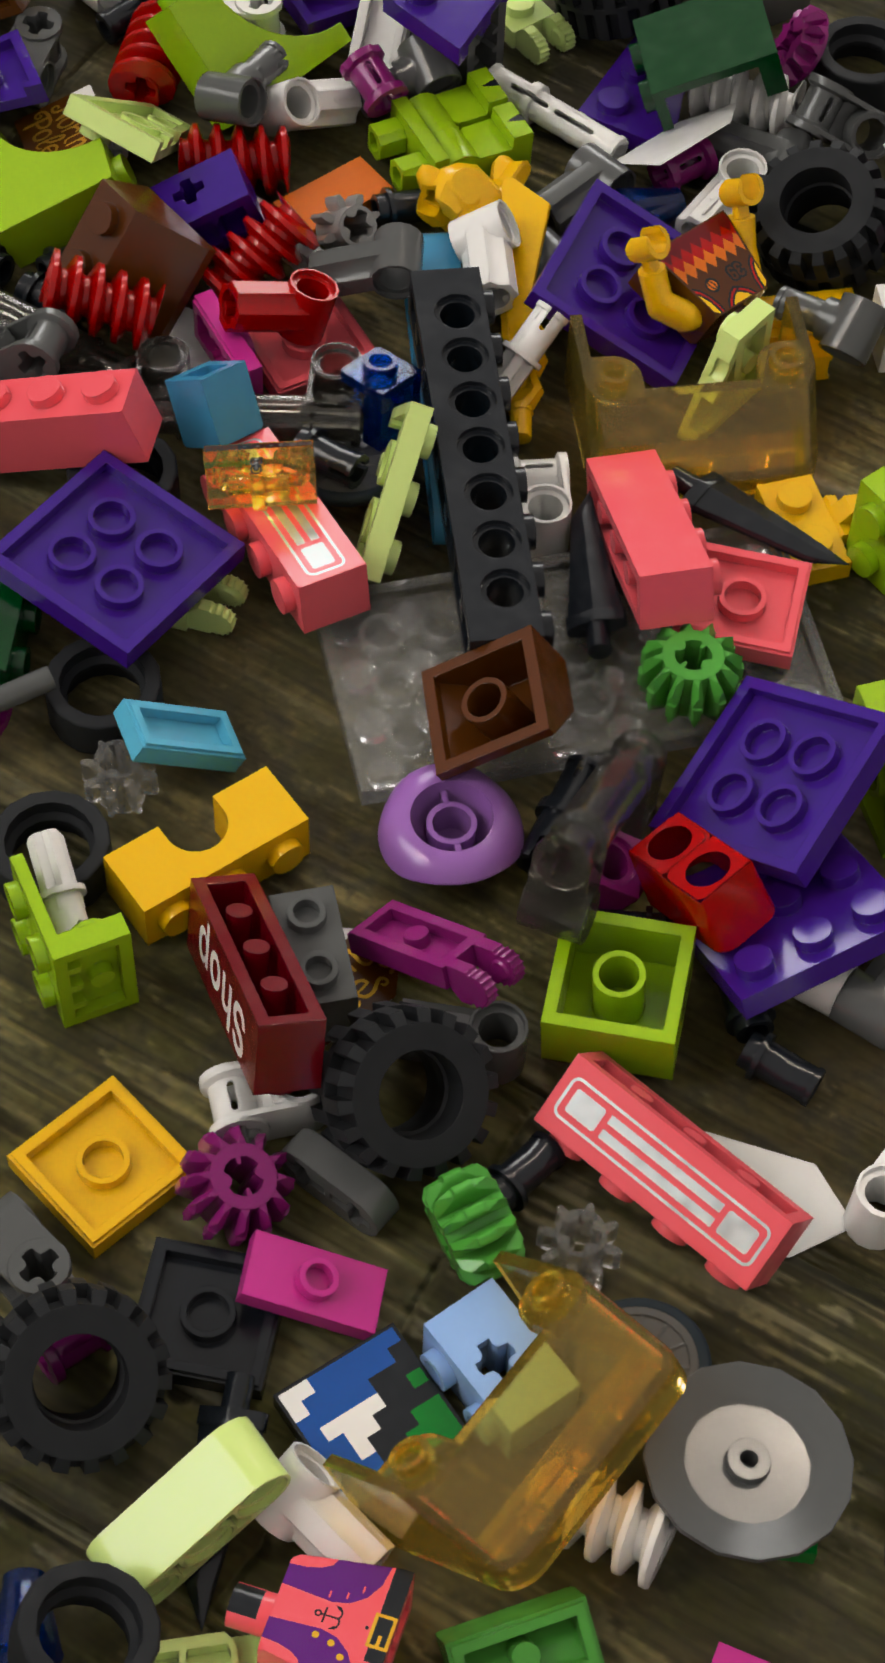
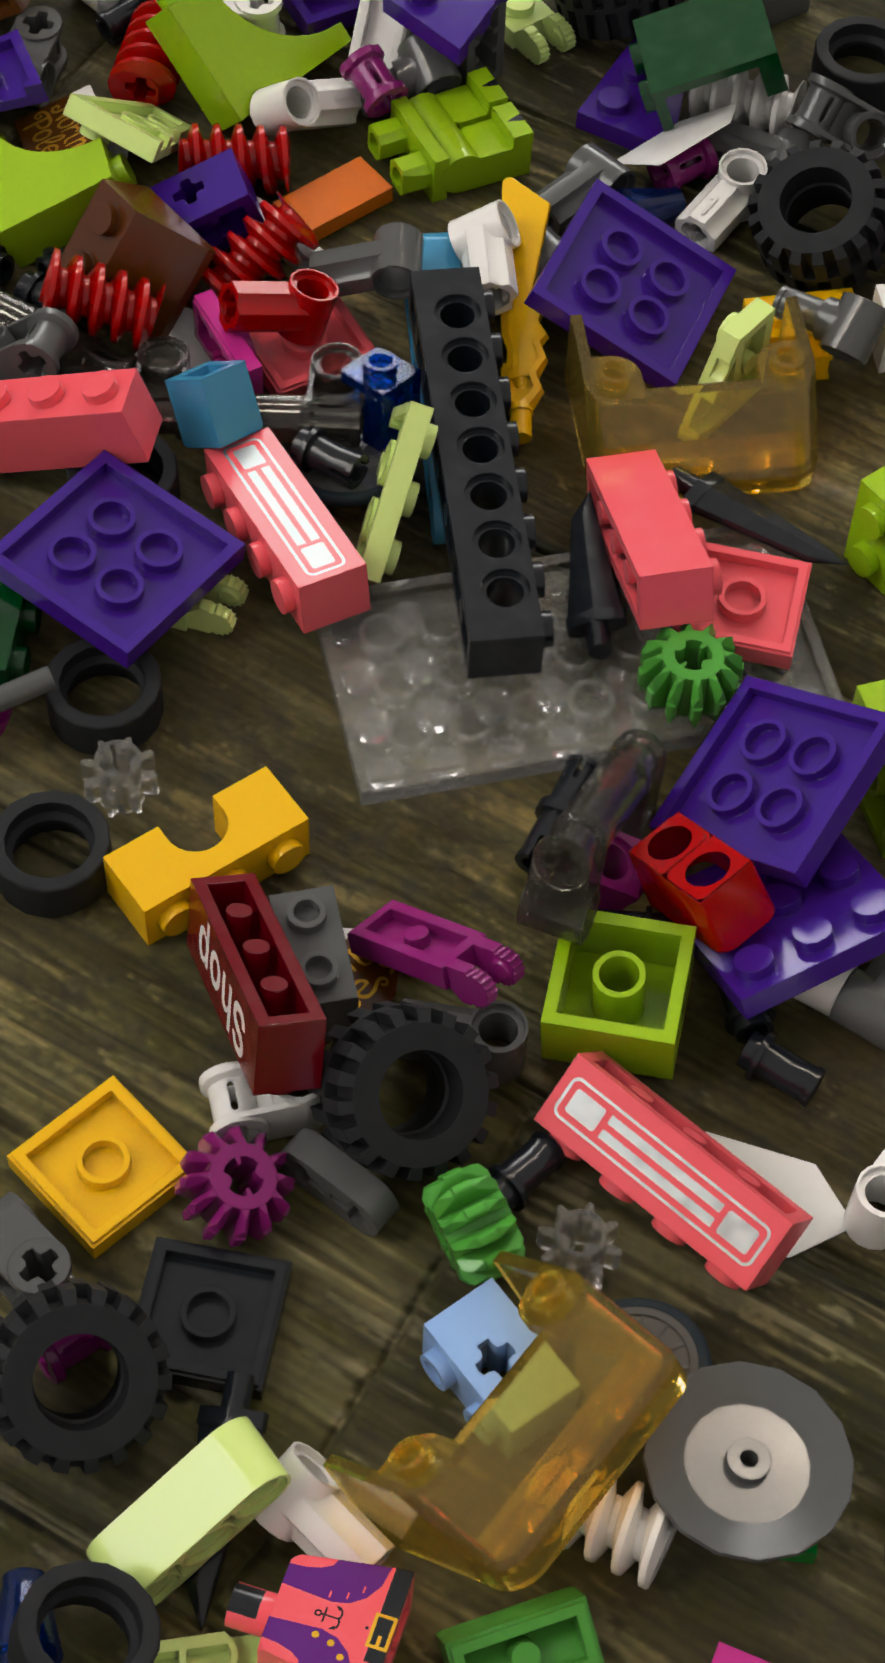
lime bracket [3,853,139,1028] -> none
white axle [26,828,88,934] -> none
medium azure tile [113,698,246,772] -> none
dark grey pin [194,40,289,127] -> none
clear yellow hips [202,440,318,512] -> none
dark pink plate [235,1229,388,1340] -> none
tile [273,1323,472,1513] -> none
light grey gear [310,194,380,249] -> none
black pin [371,187,423,228] -> none
medium lavender hat [378,764,524,885] -> none
yellow animal [416,155,531,232] -> none
reddish brown slope [421,625,575,781] -> none
white pin [489,63,629,159] -> none
white axle [497,299,569,400] -> none
white piece [513,452,572,563] -> none
torso [625,173,768,345] -> none
yellow hinge [754,474,858,586] -> none
magenta gear [774,4,829,88] -> none

